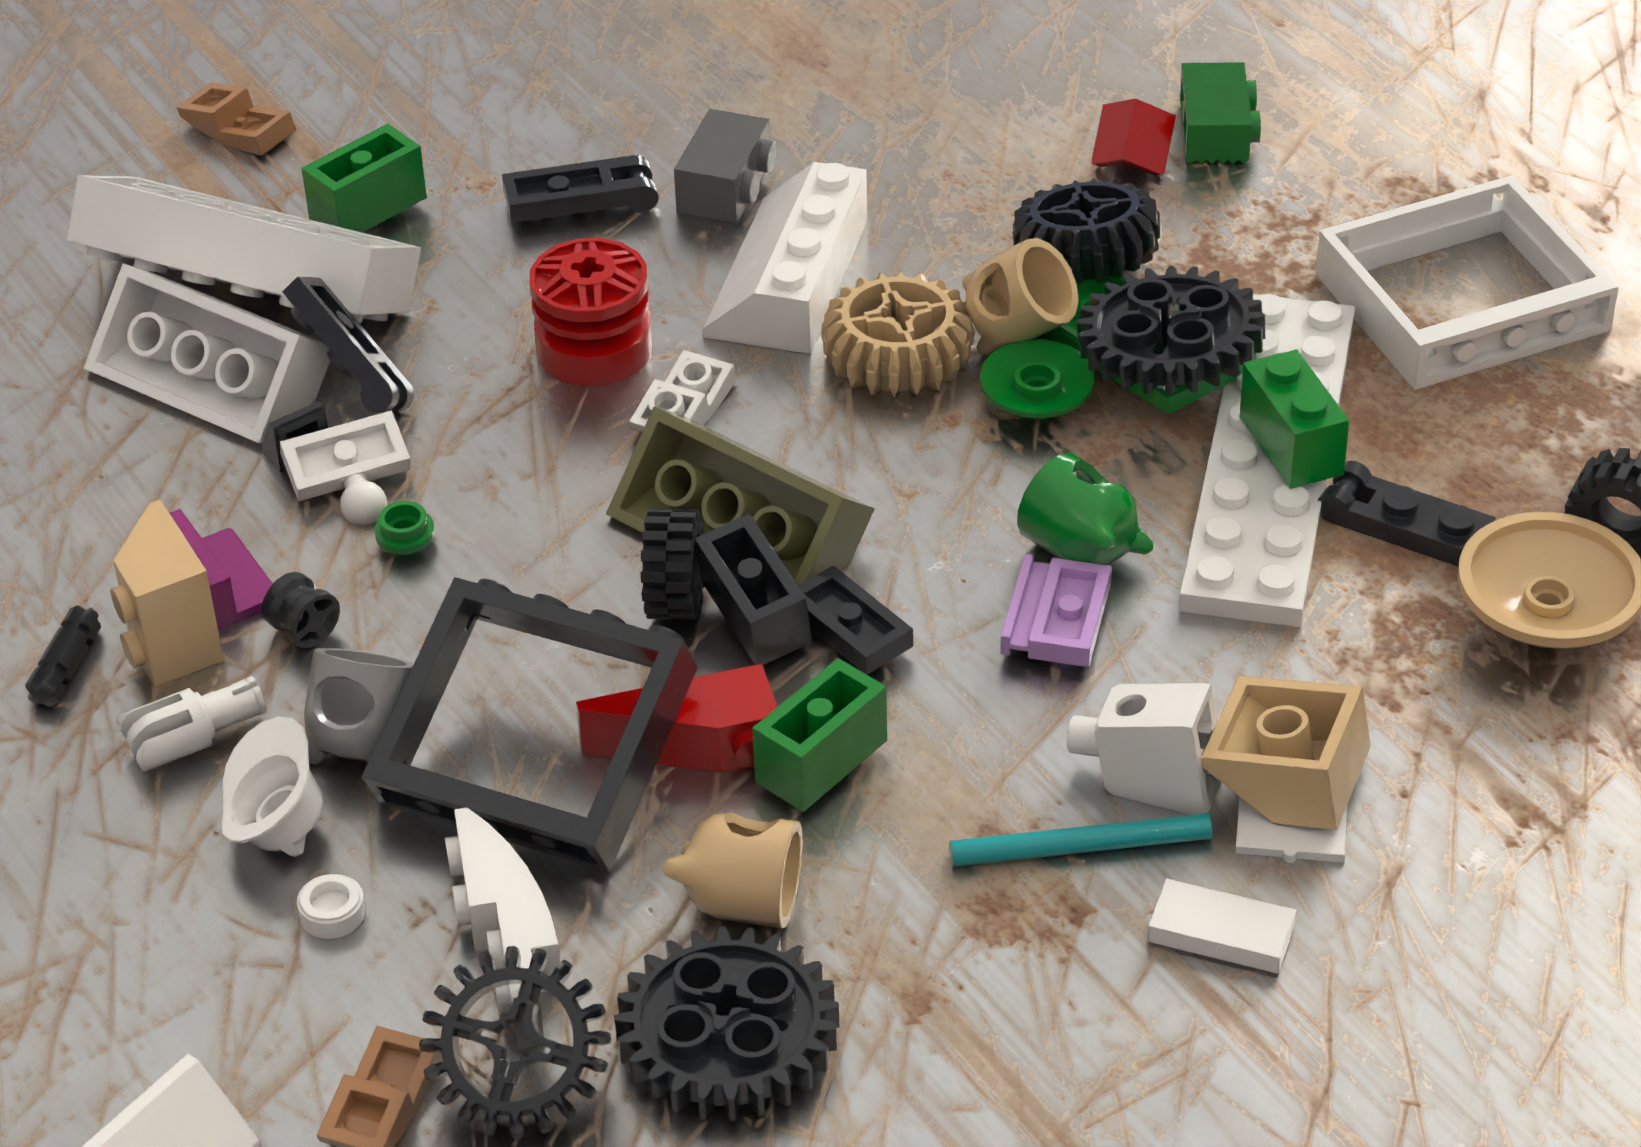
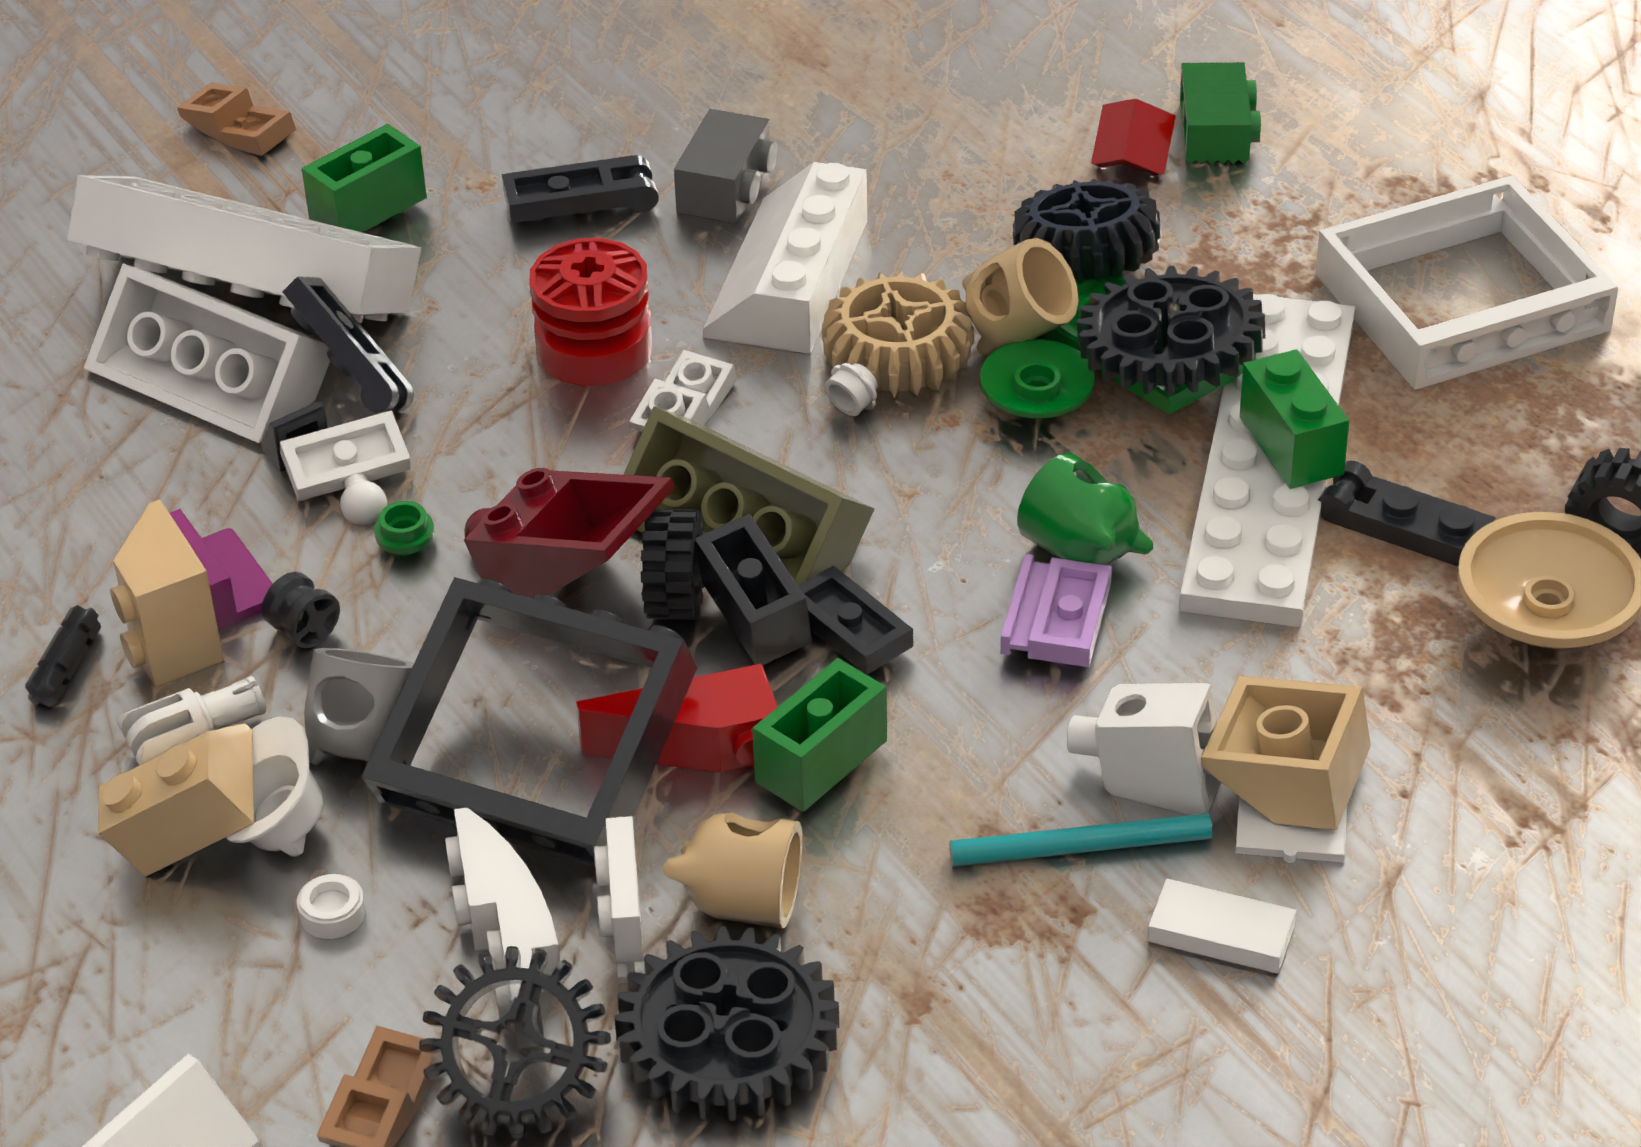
none -> tan slope [98,723,254,877]
none -> dark red slope [464,468,675,598]
none -> white plate [594,816,645,984]
none -> white plate [825,363,878,416]

